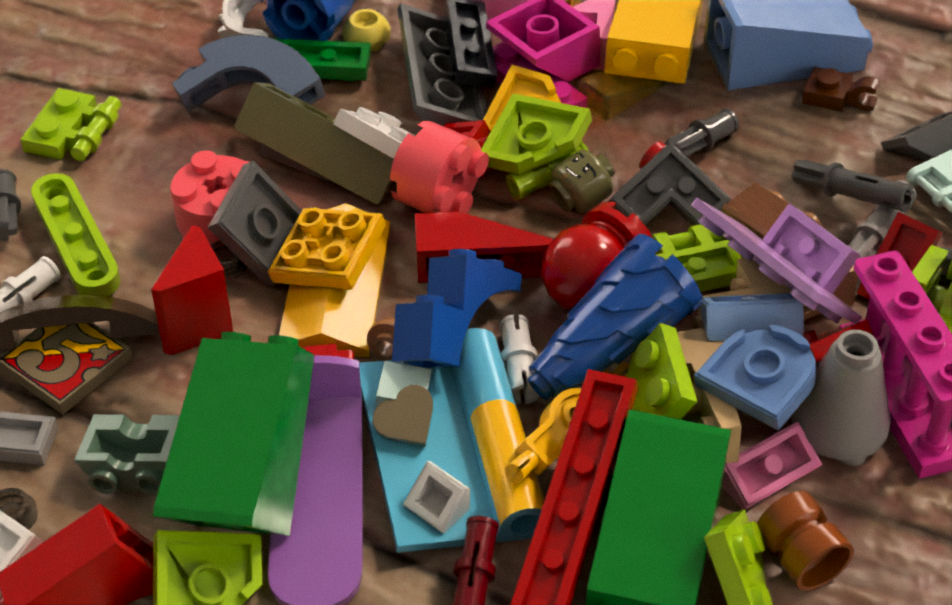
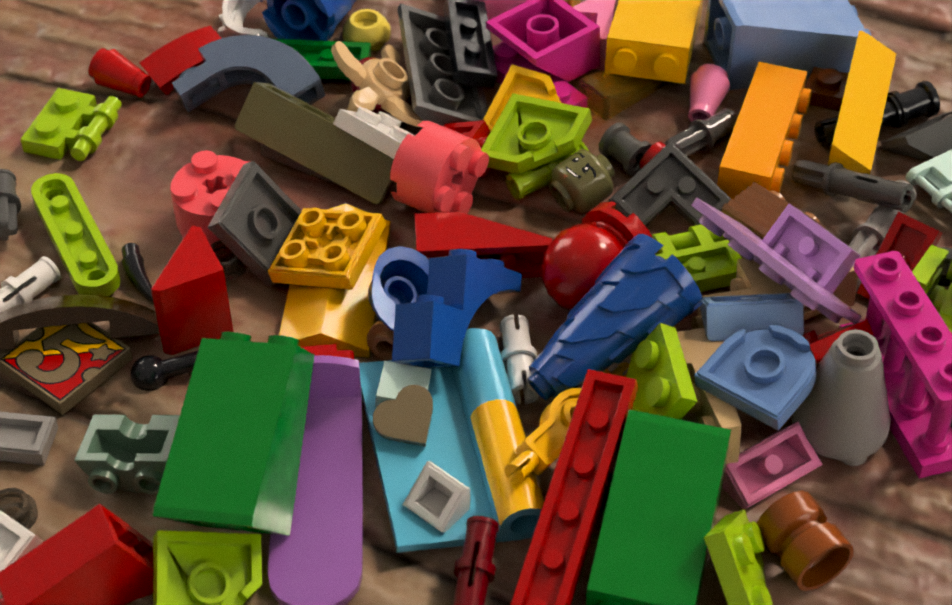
none -> red cone [88,48,152,98]
none -> black helmet [121,243,154,304]
none -> black bar [131,350,198,391]
none -> red slope [139,26,222,95]
none -> tan animal [331,41,424,128]
none -> blue piece [368,246,429,332]
none -> dark grey bush [598,122,652,177]
none -> bright pink cone [688,64,730,122]
none -> light orange brick [717,62,811,199]
none -> black pin [814,81,940,147]
none -> yellow slope [828,30,896,174]

